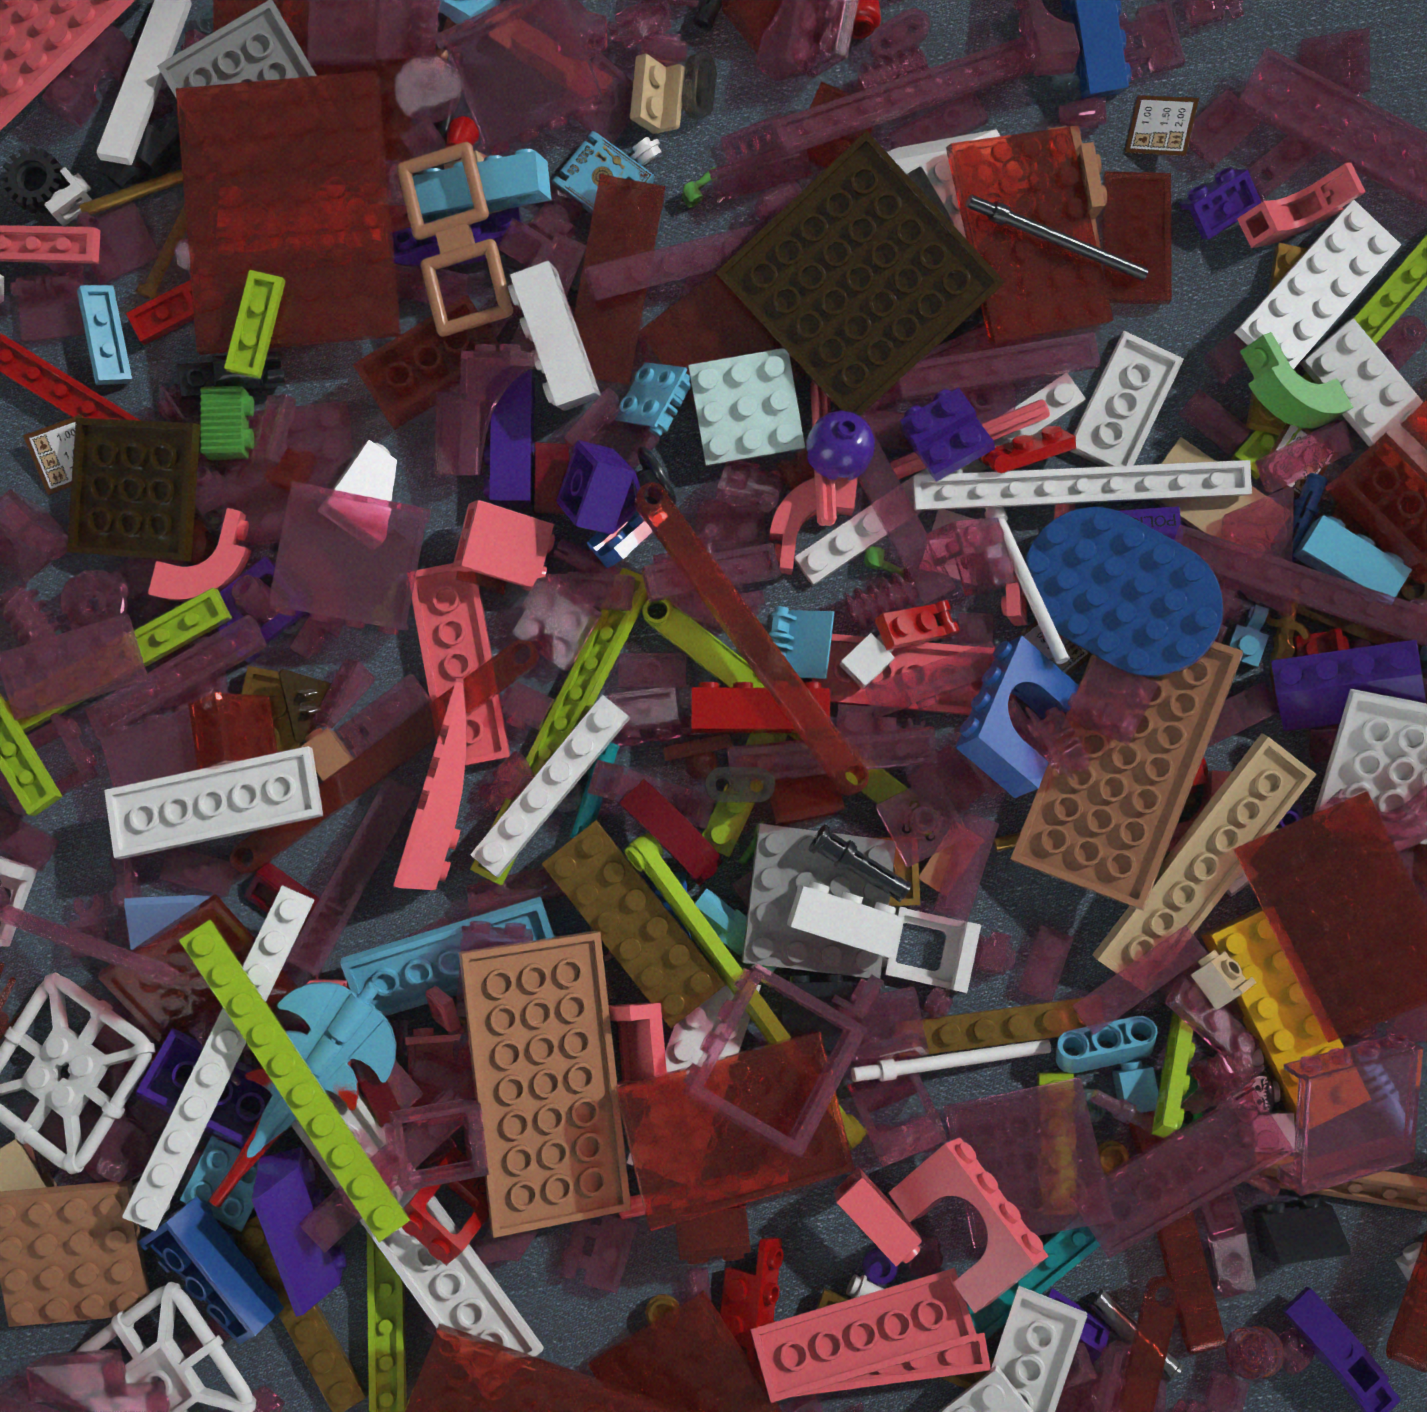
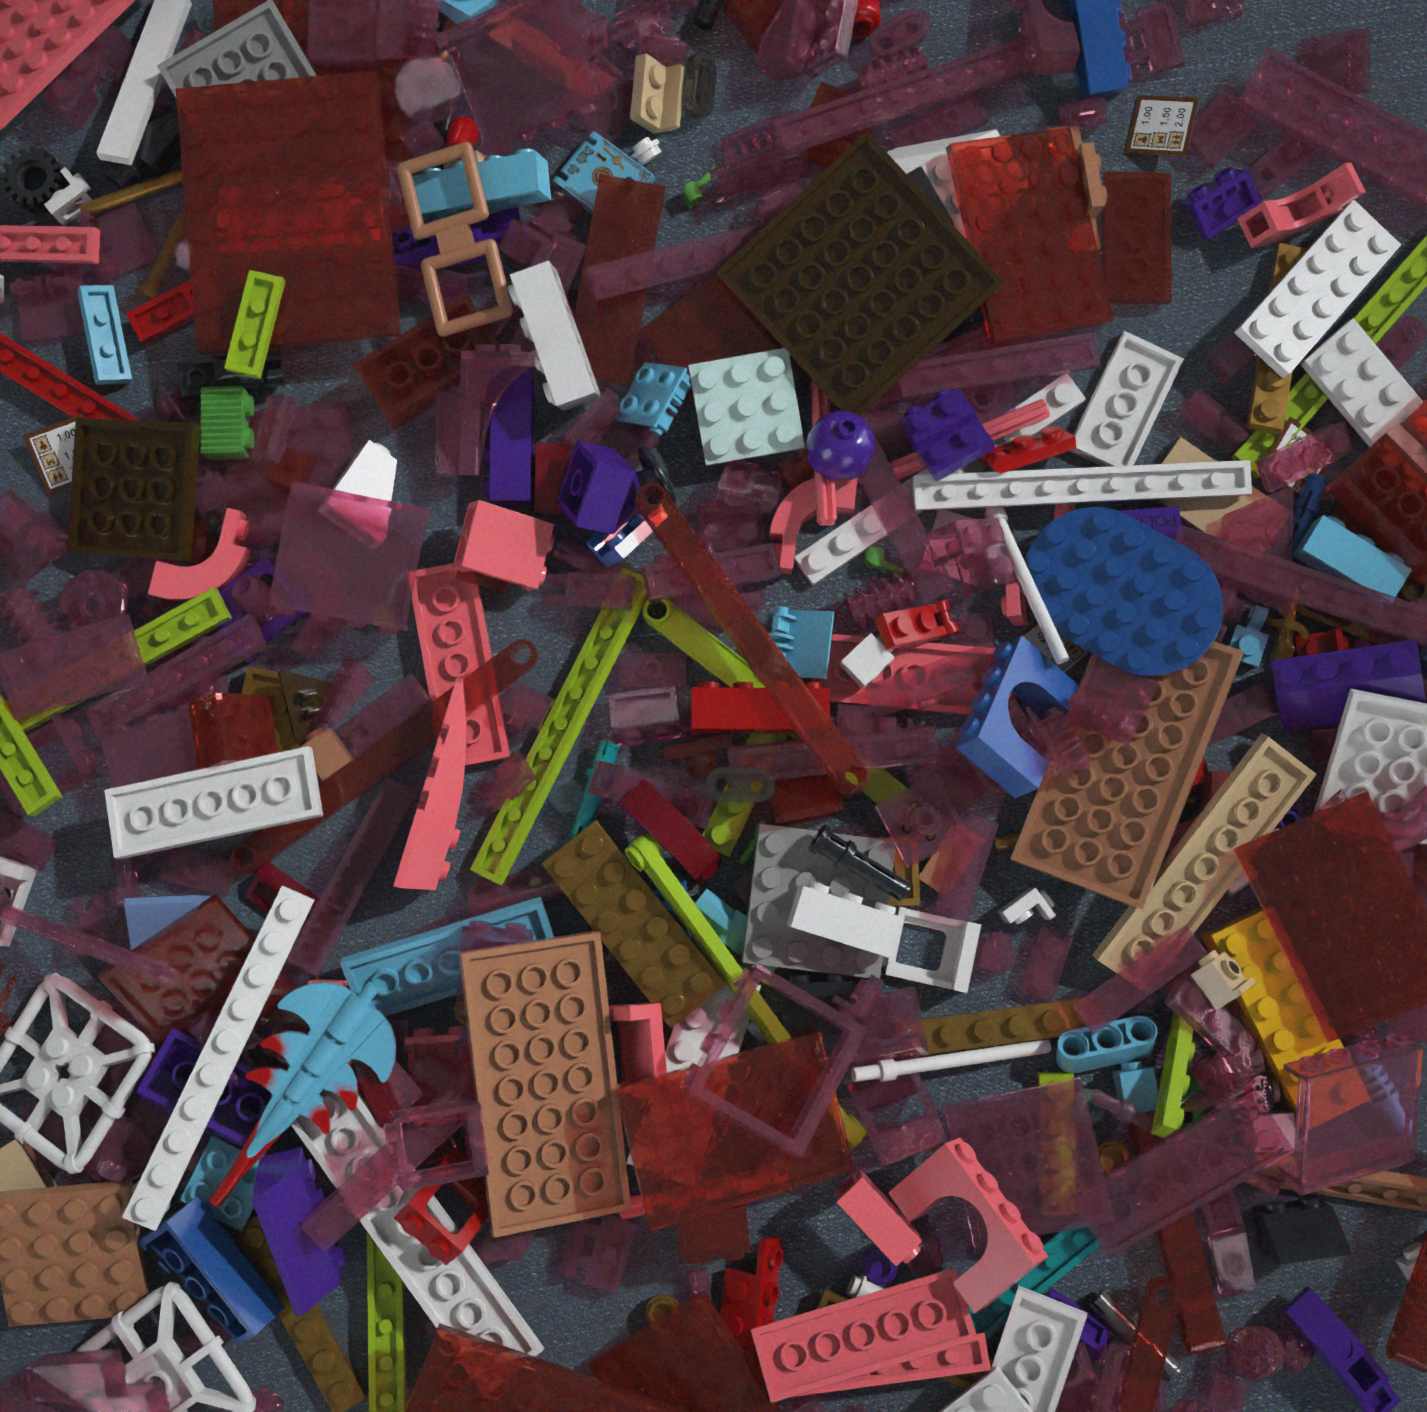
lime plate [179,920,410,1243] -> none
coral tile [425,986,461,1033] -> none
white plate [470,695,630,878] -> none
clear pink plate [512,576,602,671] -> none
clear pink plate [923,986,954,1019] -> none
black bar [965,194,1148,281] -> none
bright green arch [1240,332,1354,429] -> none
none -> white bracket [997,888,1056,925]

